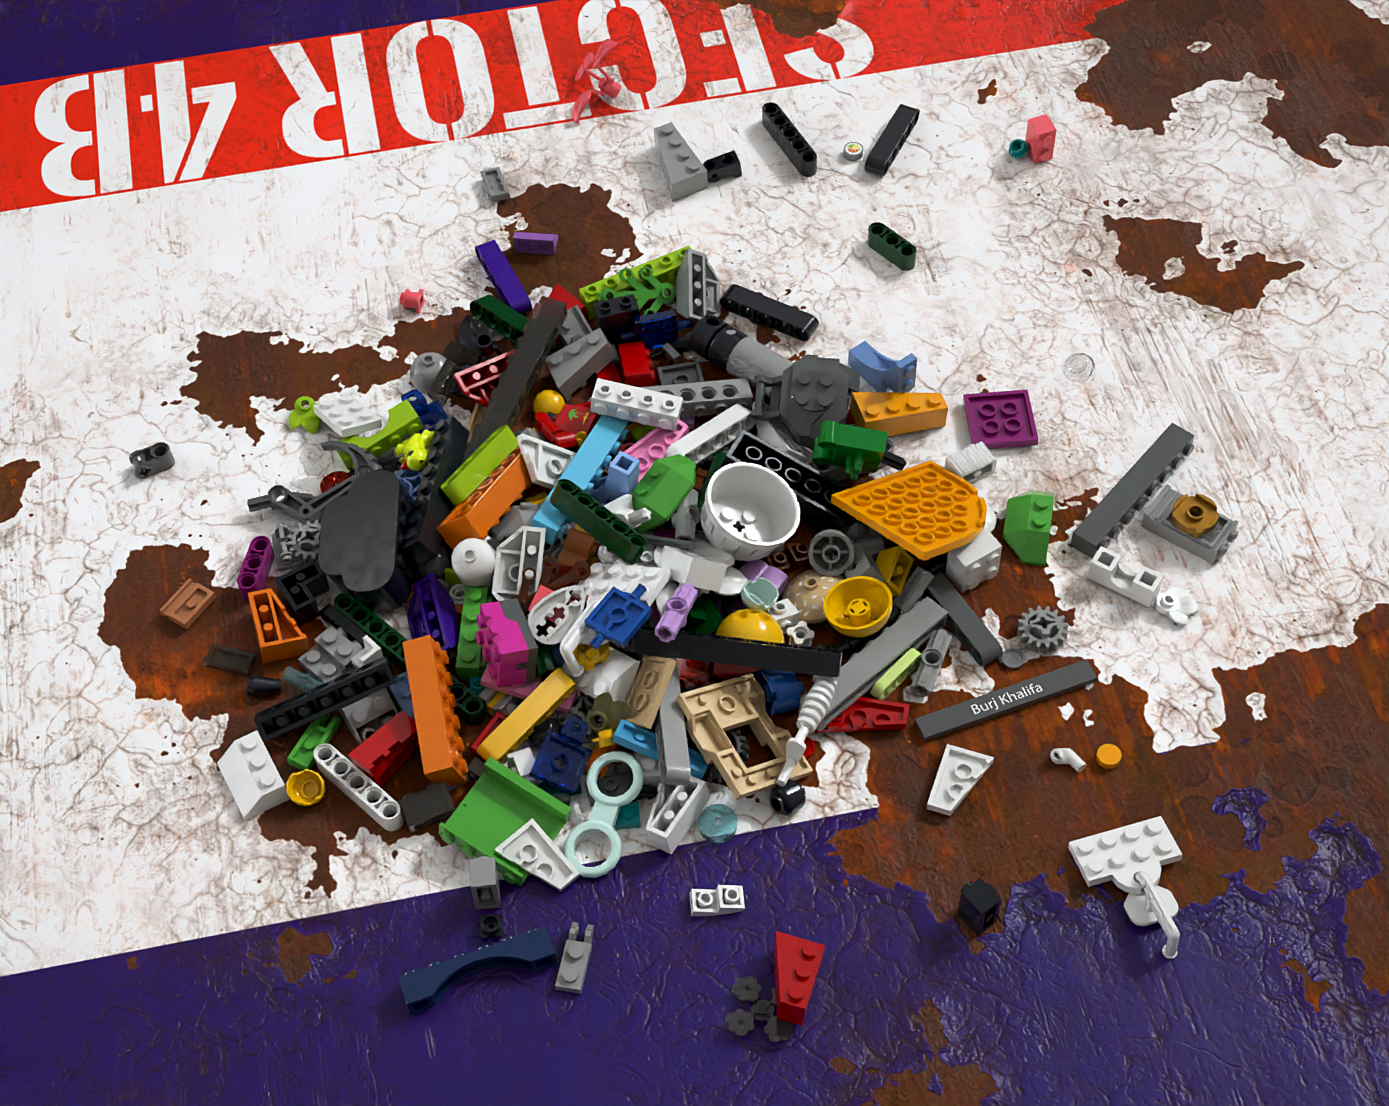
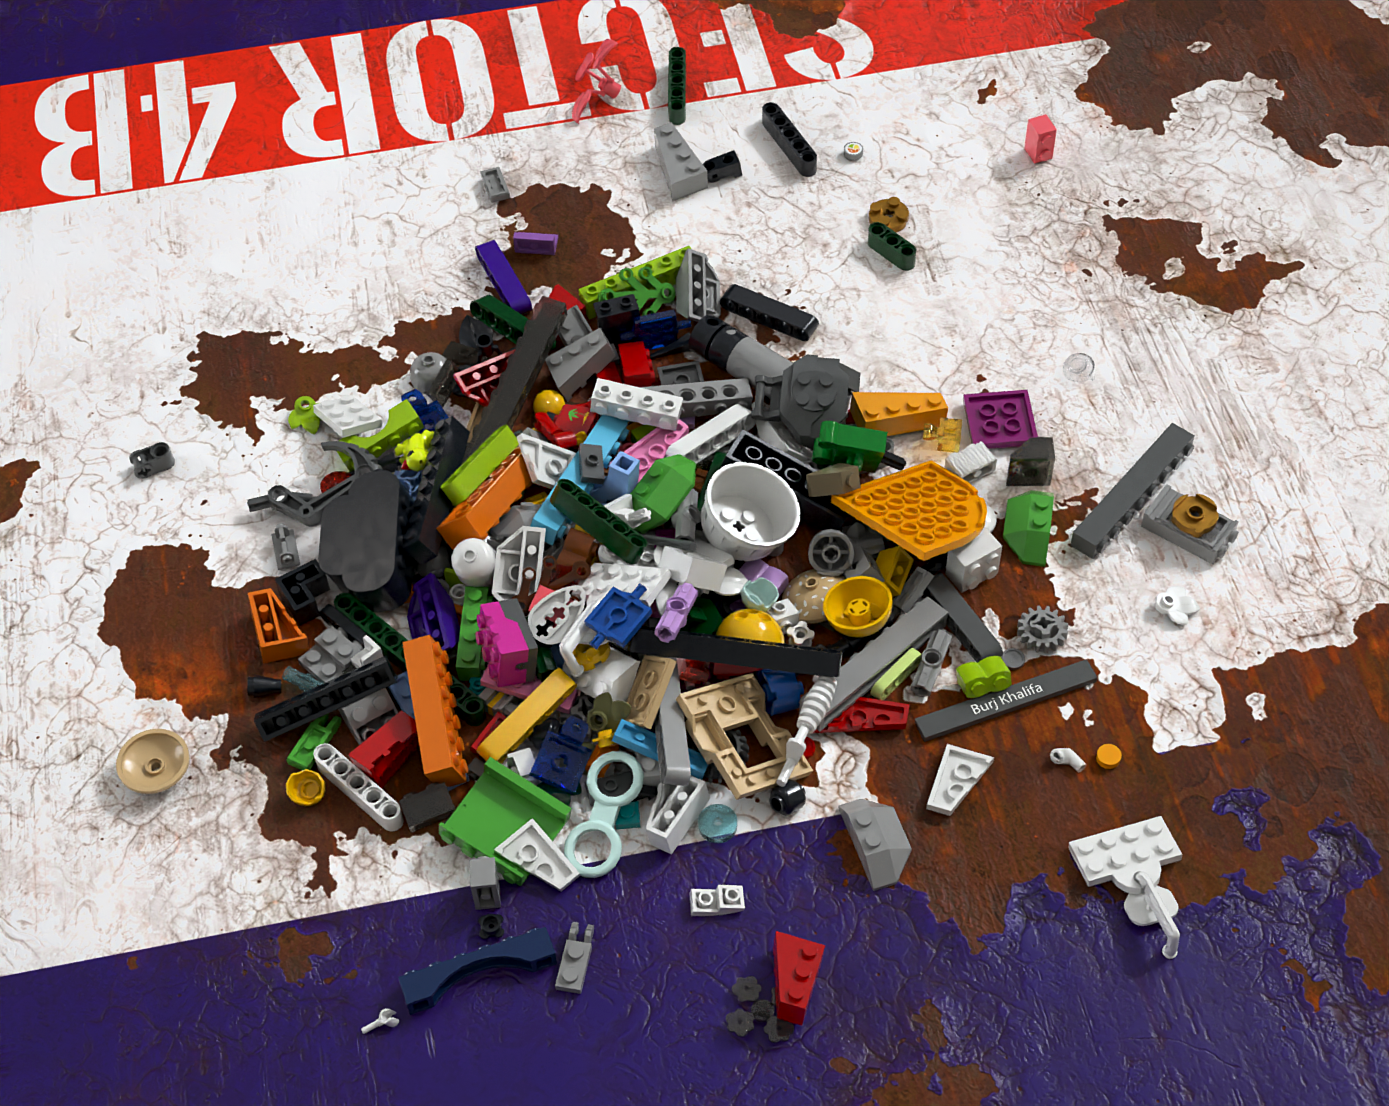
nougat plate [160,578,216,629] -> none
clear smoke plate [204,643,257,677] -> none
white slope [217,731,290,820] -> none
magenta beam [237,536,274,601] -> none
light grey gear [287,520,321,564] -> none
coral brick [400,289,425,314] -> none
dark grey tile [662,343,681,366] -> none
reddish brown slope [763,541,810,573] -> none
medium blue arch [848,341,917,393] -> none
black beam [864,104,920,176] -> none
black brick [957,878,1001,936] -> none
teal plate [1009,139,1029,158] -> none
white arch [1087,546,1164,607] -> none
none -> tan dish [116,729,190,794]
none -> white hand [361,1009,399,1034]
none -> dark grey plate [578,443,605,484]
none -> dark green beam [668,47,686,125]
none -> dark tan slope [806,463,861,497]
none -> light grey wedge [838,799,912,891]
none -> pearl gold plate [869,197,909,232]
none -> clear yellow brick [923,418,962,453]
none -> lime brick [956,656,1012,698]
none -> clear smoke slope [1006,437,1055,486]

